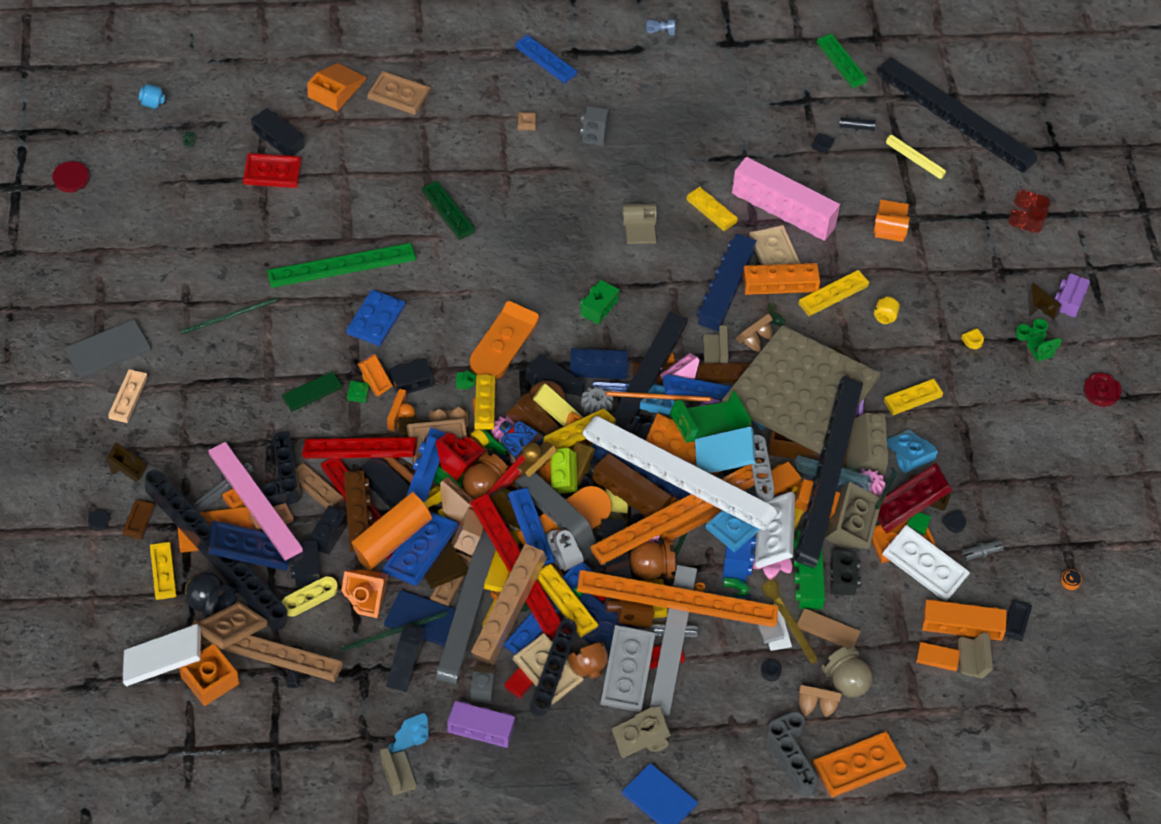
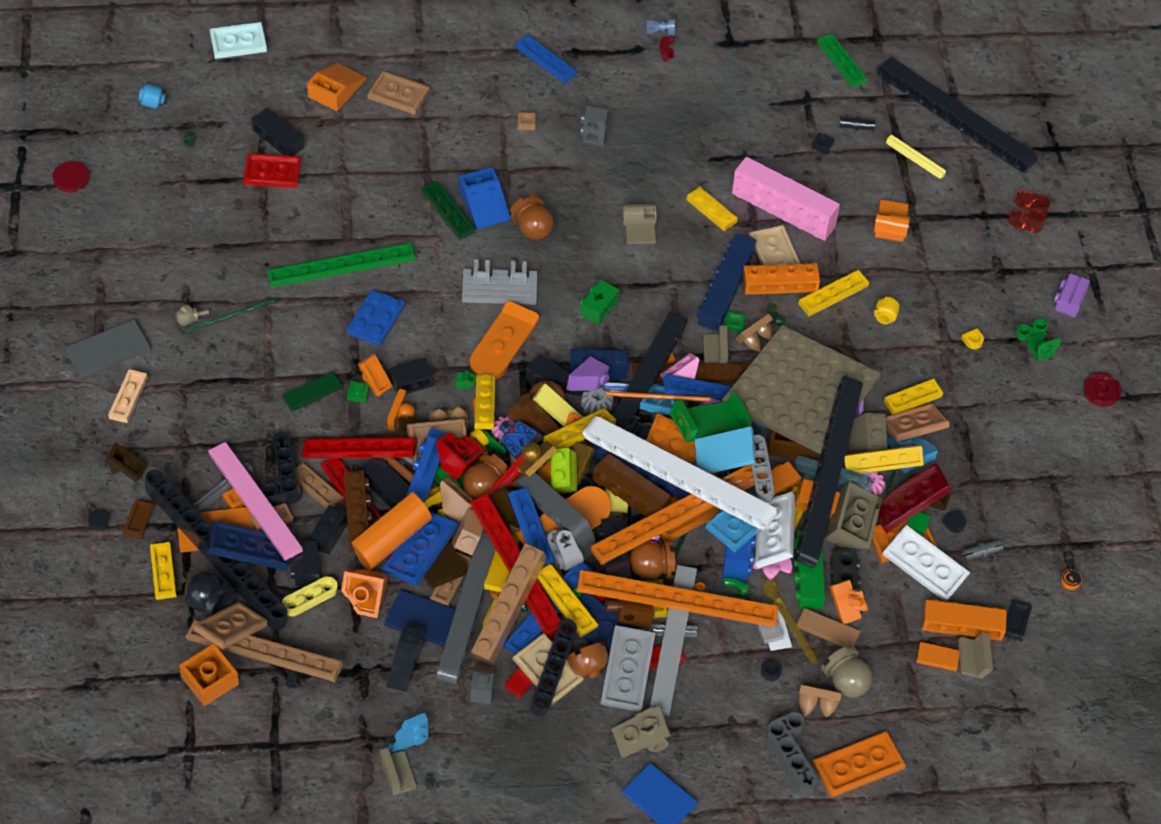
white tile [123,624,201,686] -> none
clear green axle [340,612,448,652] -> none
medium lavender brick [448,701,515,748] -> none
dark brown slope [1028,283,1062,320] -> none
none -> dark tan piece [176,305,209,326]
none -> light aqua plate [210,22,267,59]
none -> blue slope [459,167,511,229]
none -> light grey hinge [462,259,537,305]
none -> dark orange tile [510,194,554,241]
none -> medium lavender slope [567,356,609,391]
none -> dark red piece [659,35,674,62]
none -> green tile [725,311,746,333]
none -> orange piece [829,579,868,624]
none -> yellow plate [844,445,924,474]
none -> nougat tile [885,403,949,442]

